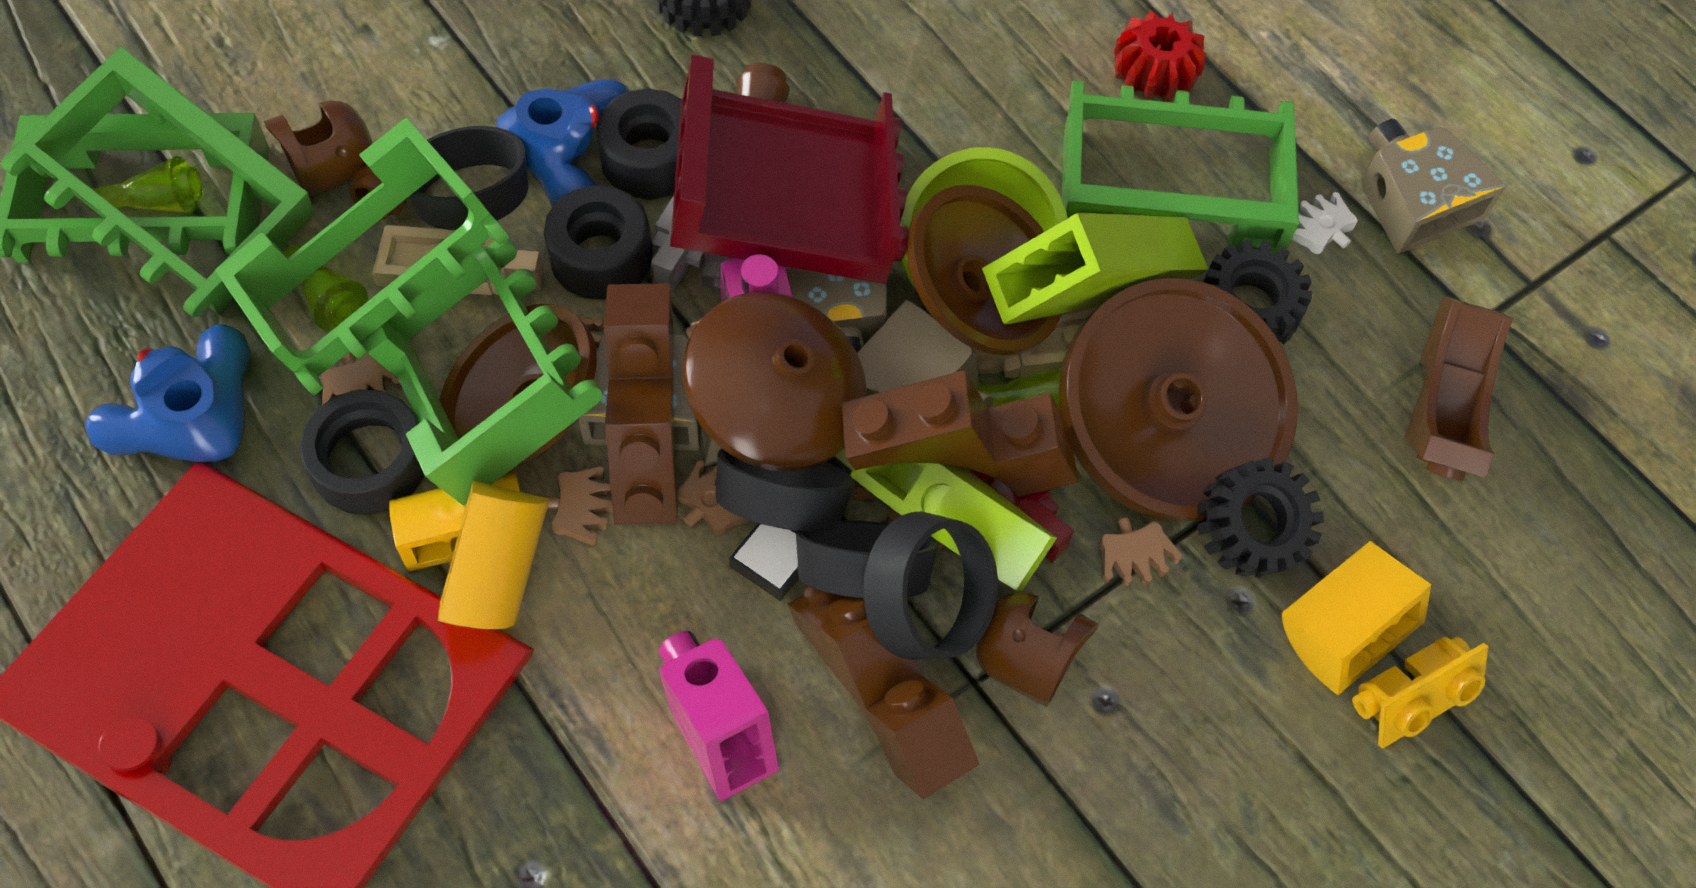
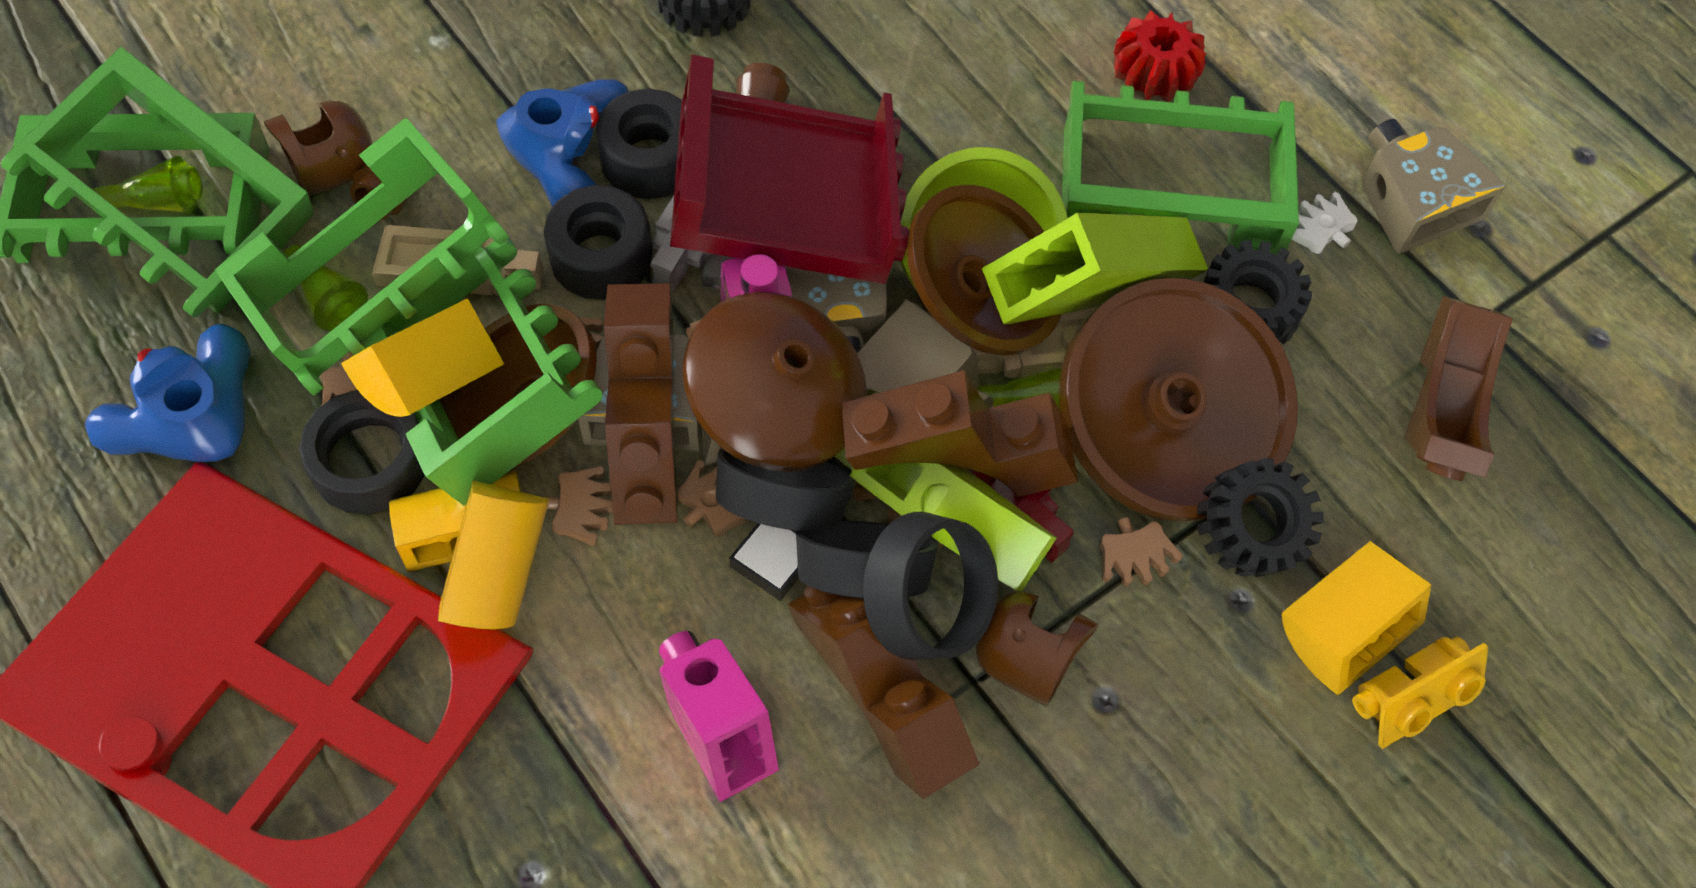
black tyre [408,126,529,230] -> none
none -> yellow brick [341,298,504,417]

